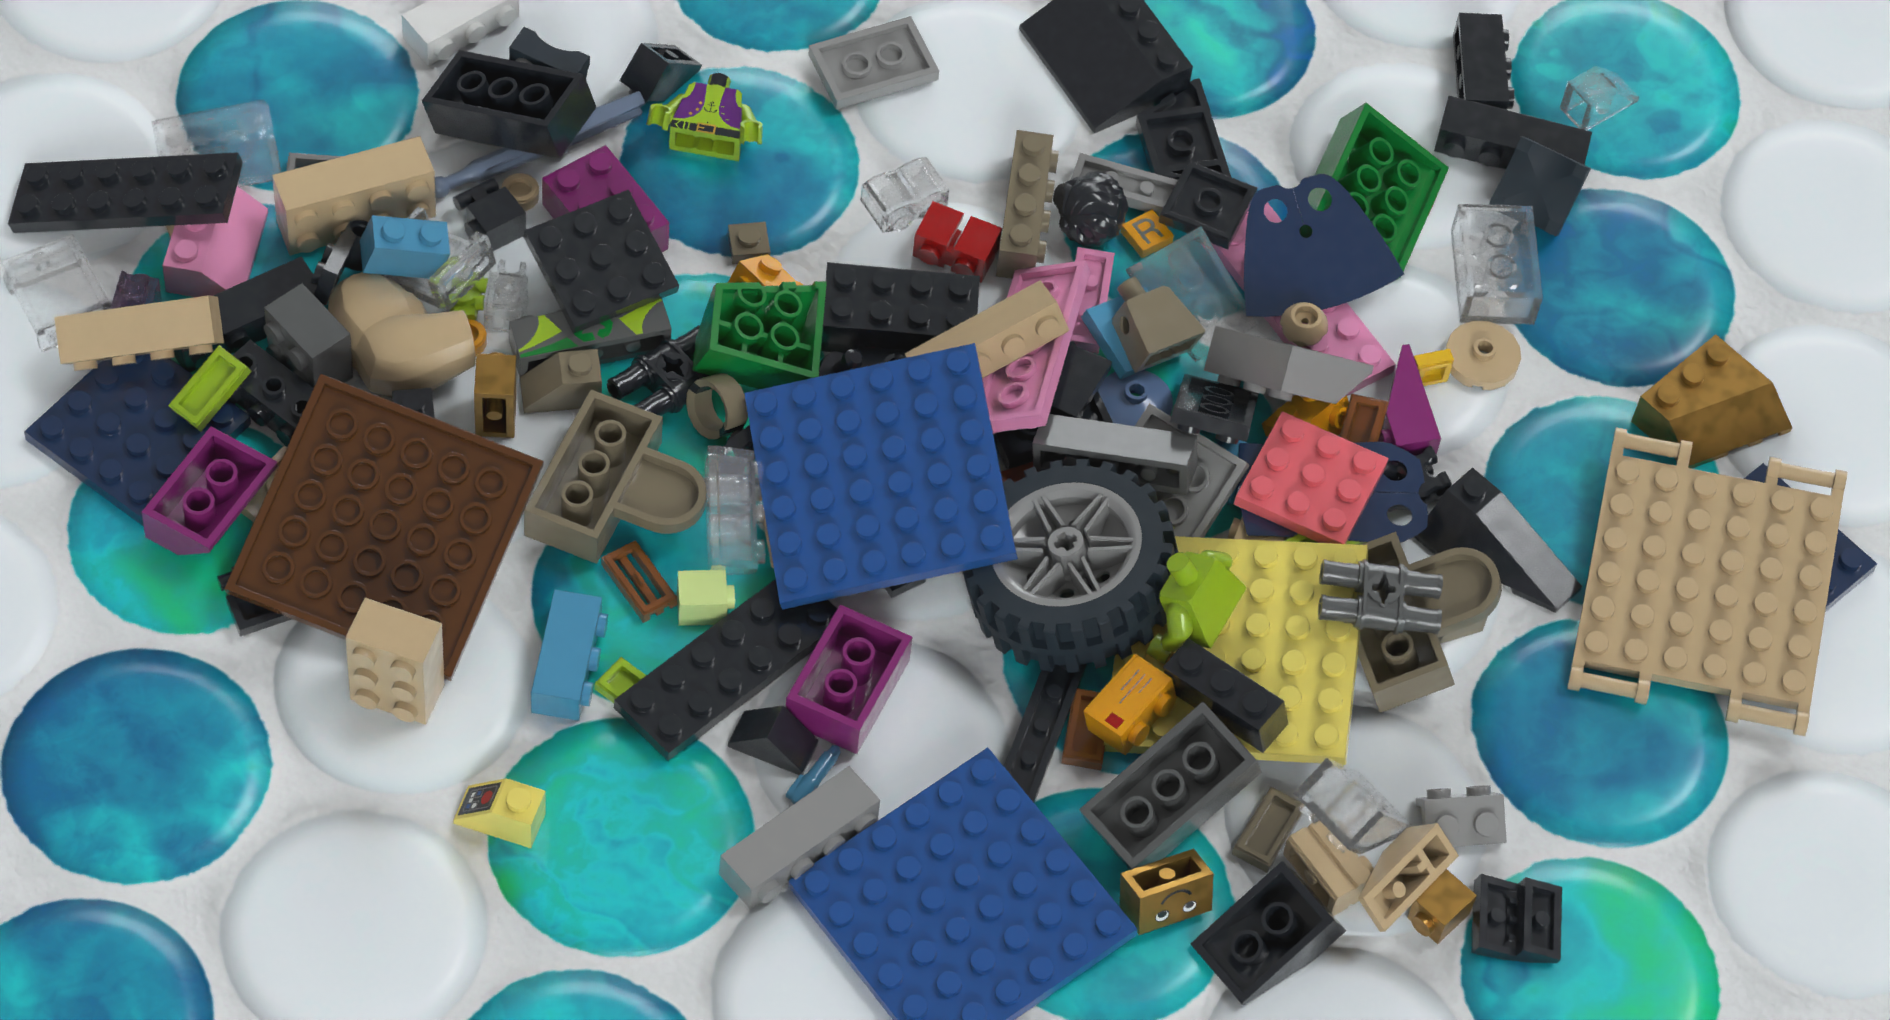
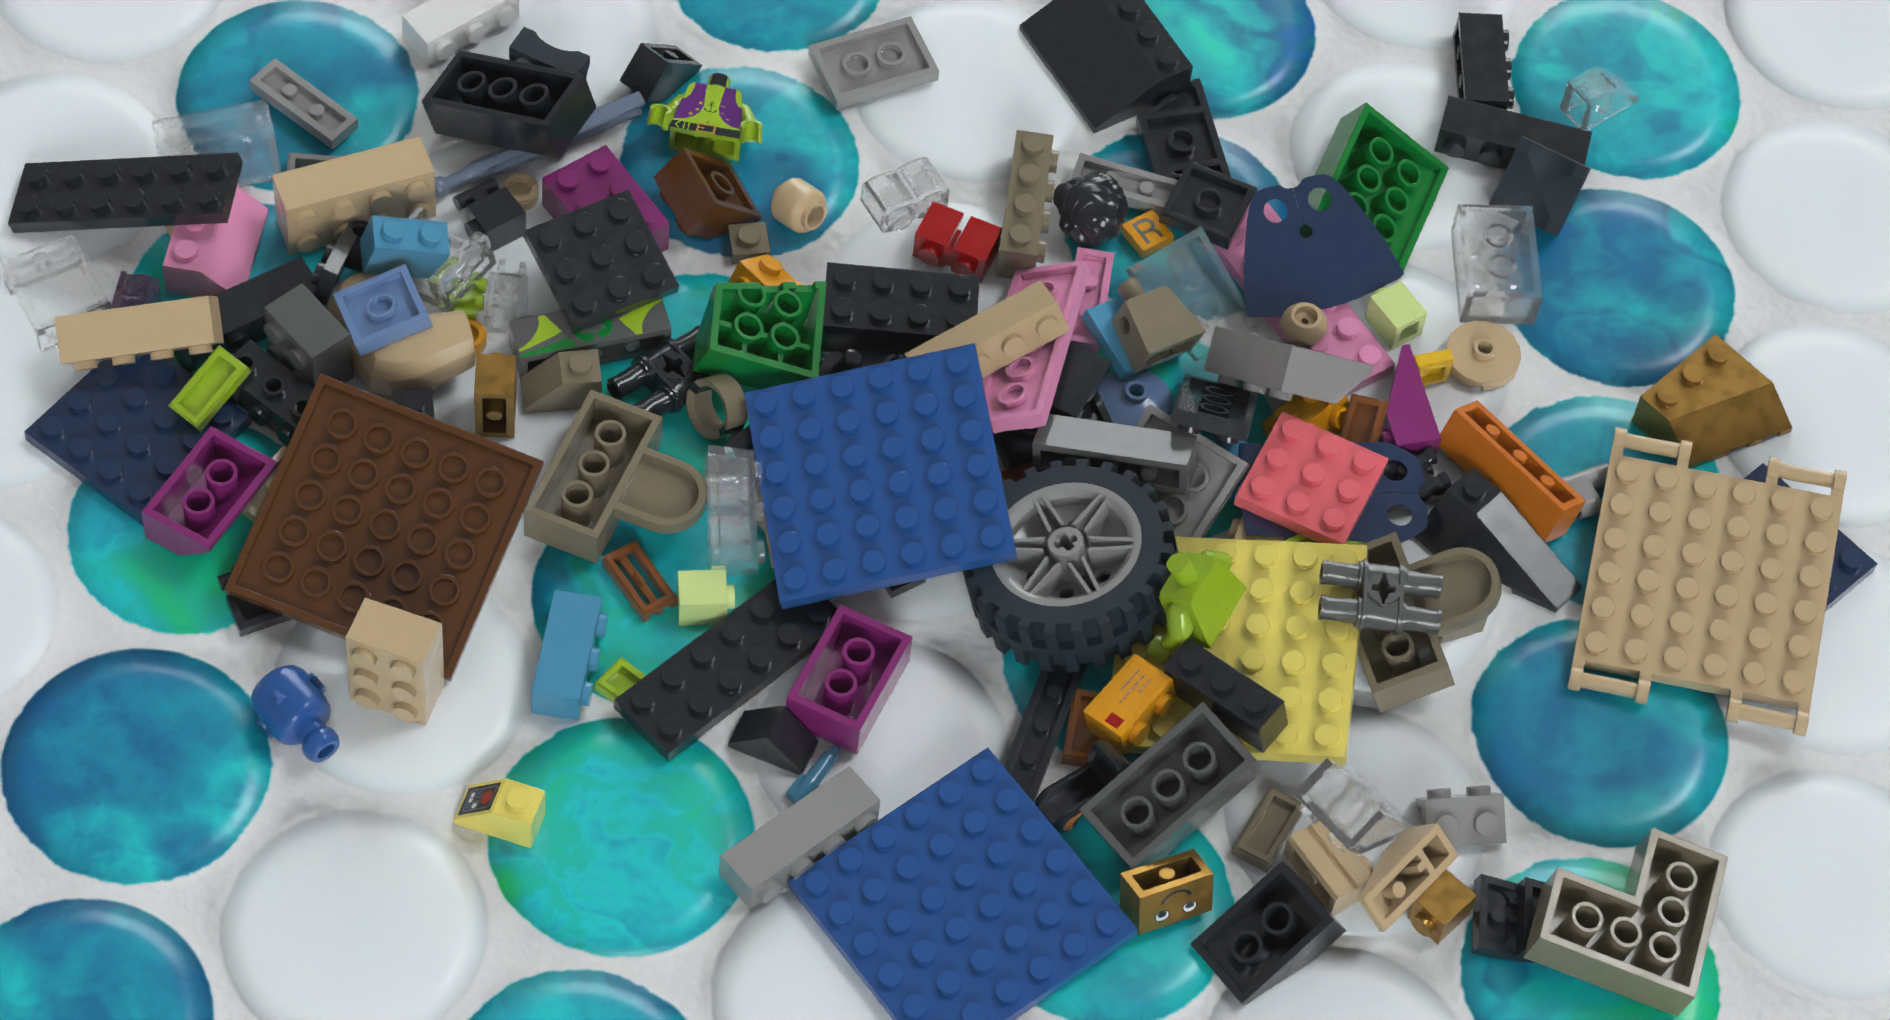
none -> light grey plate [249,58,358,150]
none -> blue piece [251,665,340,763]
none -> medium blue tile [333,264,433,356]
none -> reddish brown slope [653,148,762,240]
none -> tan head [771,178,827,233]
none -> black animal [1035,740,1130,833]
none -> yellowish green brick [1365,281,1427,350]
none -> orange brick [1439,400,1586,543]
none -> dark tan brick [1523,828,1728,1017]
none -> light grey piece [1562,463,1608,522]

